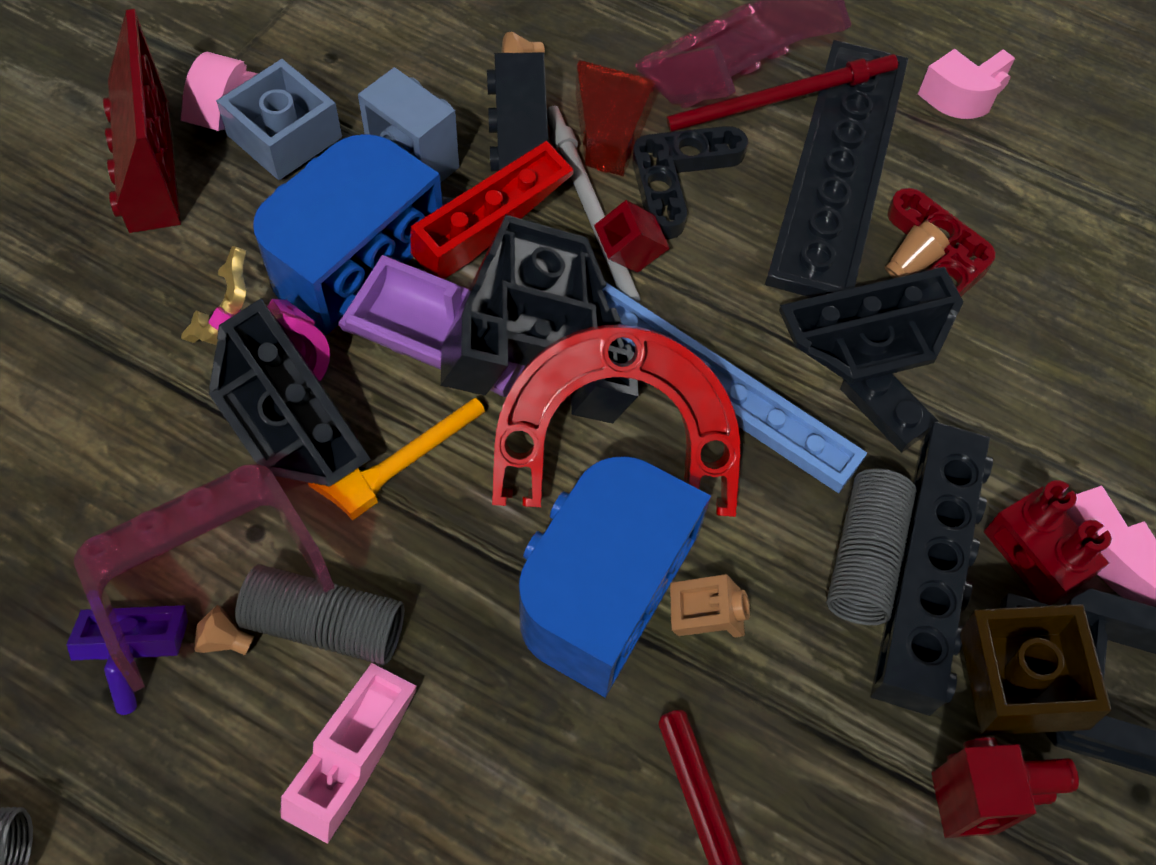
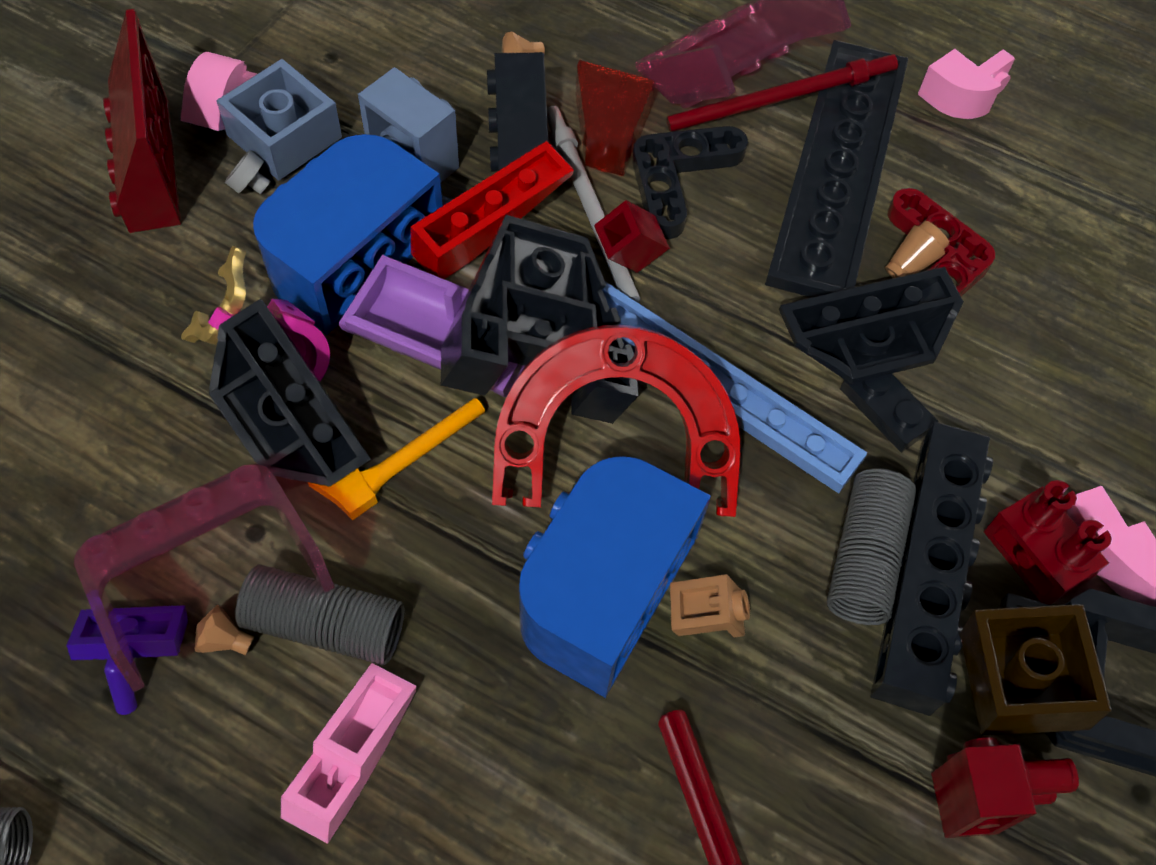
none -> light grey tile [224,150,270,194]

